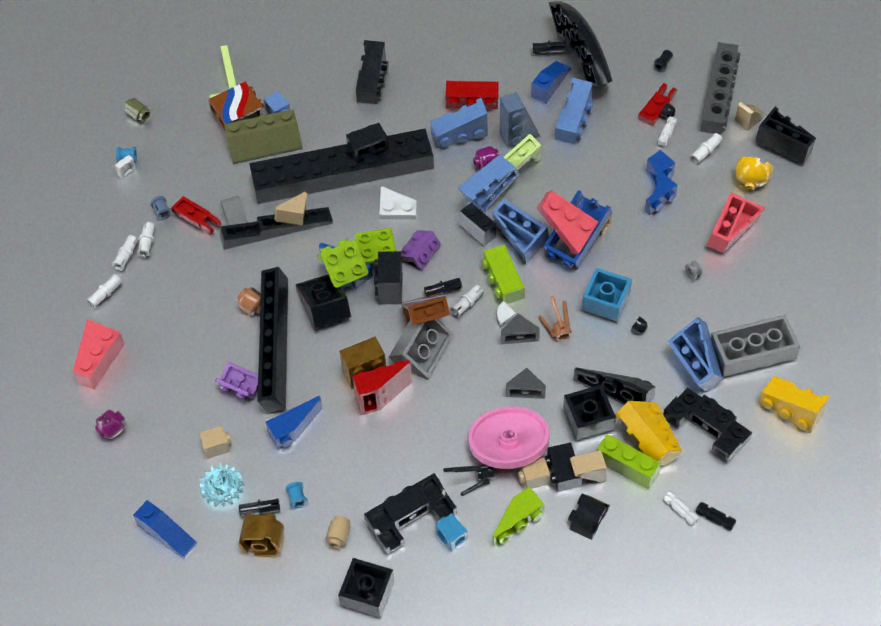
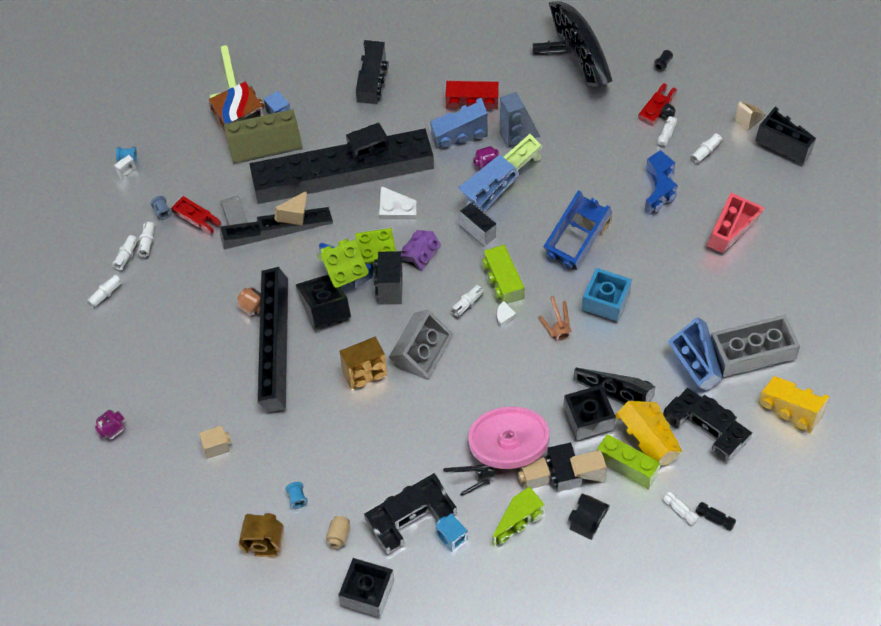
coral wedge [73,319,125,389] -> none
olive brick [124,98,151,122] -> none
blue slope [133,500,197,559] -> none
clear light blue gear [199,463,245,507] -> none
medium lavender bracket [215,361,258,400] -> none
black axle [239,498,280,516] -> none
blue slope [266,396,323,450] -> none
red slope [352,359,412,415] -> none
dark orange panel [401,293,450,325] -> none
black axle [424,278,462,296] -> none
medium blue wedge [492,199,549,264] -> none
dark grey slope [501,313,540,344] -> none
dark grey slope [506,368,546,399] -> none
blue slope [531,61,571,104] -> none
coral wedge [537,191,598,255] -> none
medium blue wedge [555,77,594,144] -> none
black hinge [631,316,648,333] -> none
light grey bush [685,261,703,280] -> none
dark grey brick [700,42,741,135] -> none
yellow cylinder [735,157,773,190] -> none

